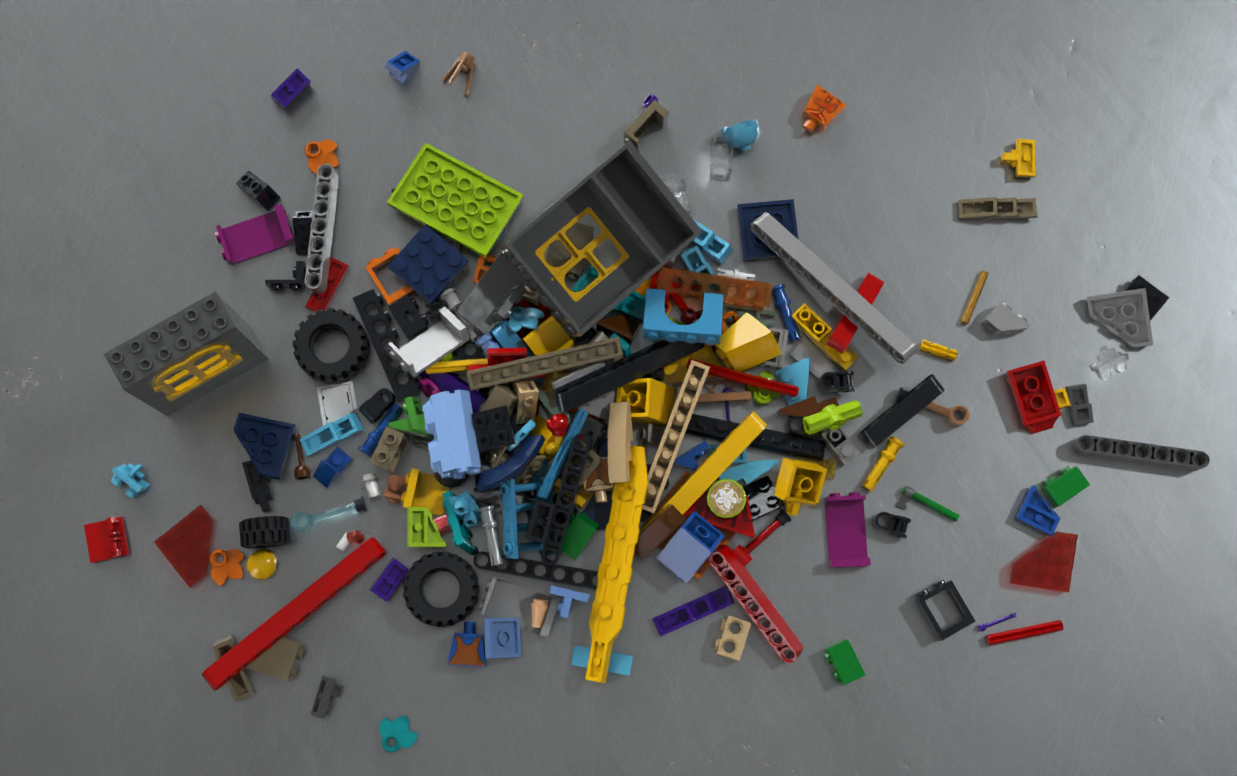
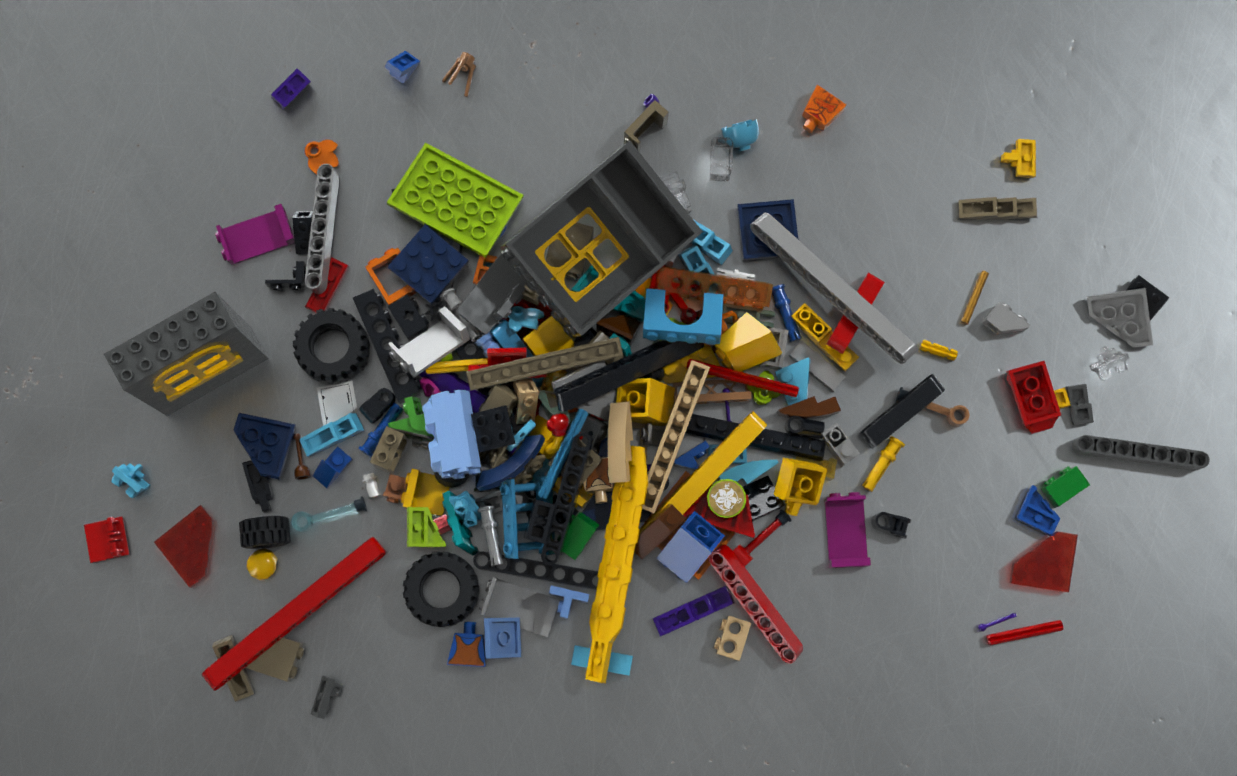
orange plate [210,549,245,586] -> none
black bracket [236,171,280,211] -> none
arm [336,530,365,552] -> none
dark purple hinge [370,557,410,602] -> none
teal plate [379,715,418,753] -> none
light nougat cone [531,598,550,628] -> none
lime piece [802,400,863,435] -> none
black piece [817,371,855,393] -> none
green brick [824,639,865,685] -> none
green piece [896,486,959,521] -> none
black window [915,579,976,641] -> none

